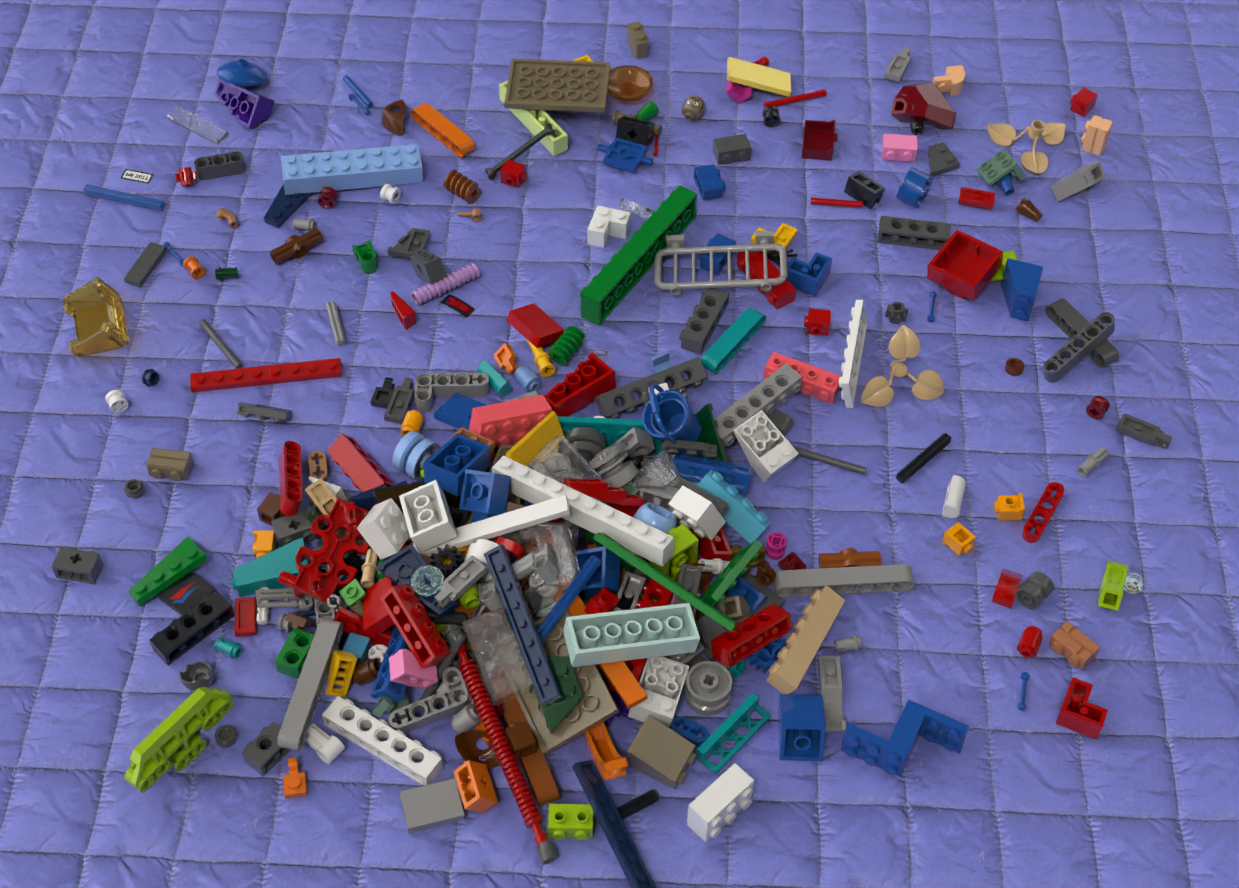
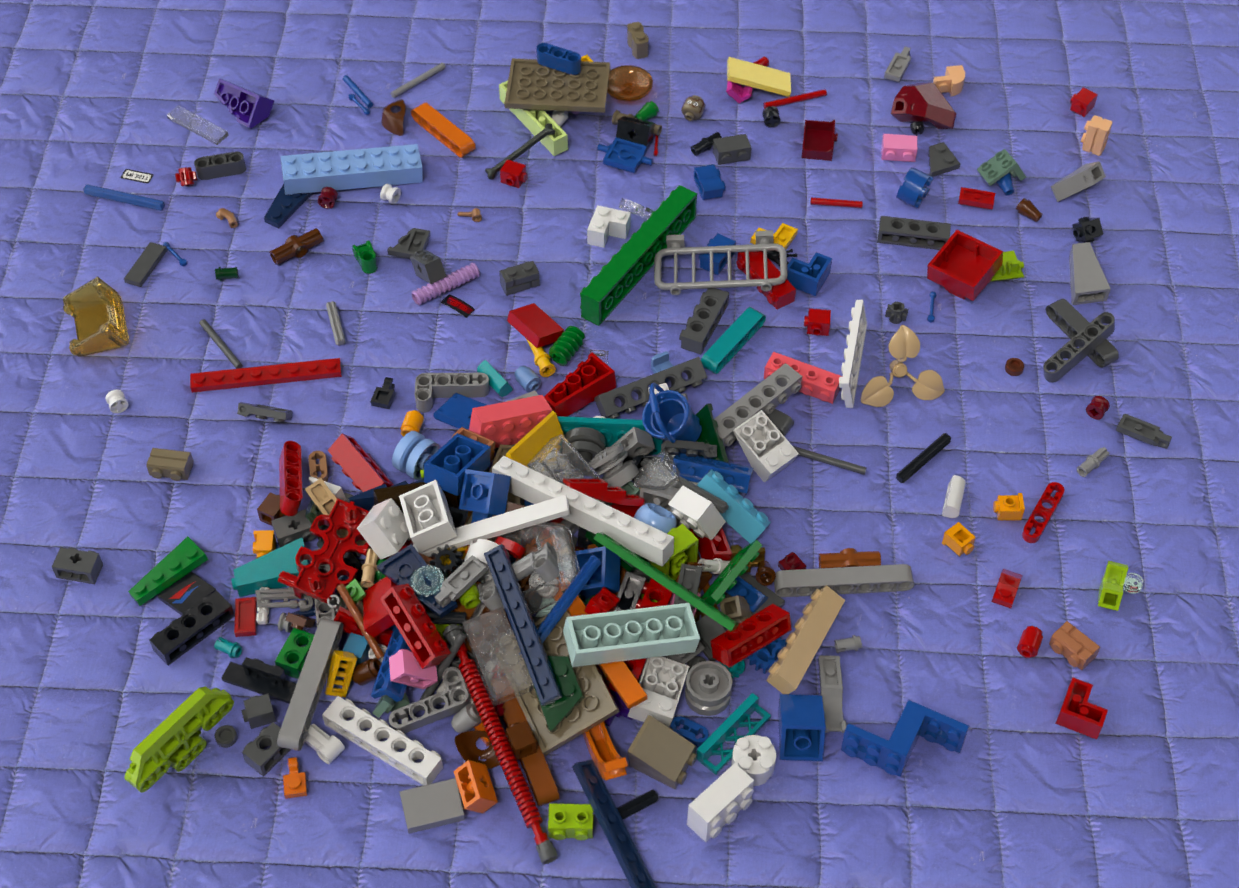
dark grey plate [124,479,144,498] -> none
dark blue plate [142,369,159,387] -> none
dark grey hair [179,661,214,691] -> none
orange bush [183,256,206,279] -> none
blue dish [217,59,267,86] -> none
light grey pin [293,218,317,232] -> none
dark grey hinge [384,377,415,424] -> none
red slope [390,291,417,330] -> none
dark orange piece [444,170,481,204] -> none
orange plate [493,343,519,374] -> none
dark pink wheel [766,532,787,560] -> none
black hinge [844,171,885,209] -> none
tan plant [987,120,1066,174] -> none
blue slope [1001,258,1043,321] -> none
dark grey wheel [1016,571,1054,610] -> none
blue hinge [1018,672,1030,711] -> none
none -> black bracket [221,657,297,704]
none -> dark grey brick [241,694,276,729]
none -> dark orange bar [336,584,384,660]
none -> light grey bar [391,63,446,98]
none -> dark grey brick [499,261,540,296]
none -> blue beam [536,43,581,75]
none -> white cone [551,110,568,127]
none -> black axle [690,132,722,156]
none -> white brick [731,735,776,786]
none -> light grey slope [1069,242,1111,305]
none -> black brick [1072,217,1103,243]

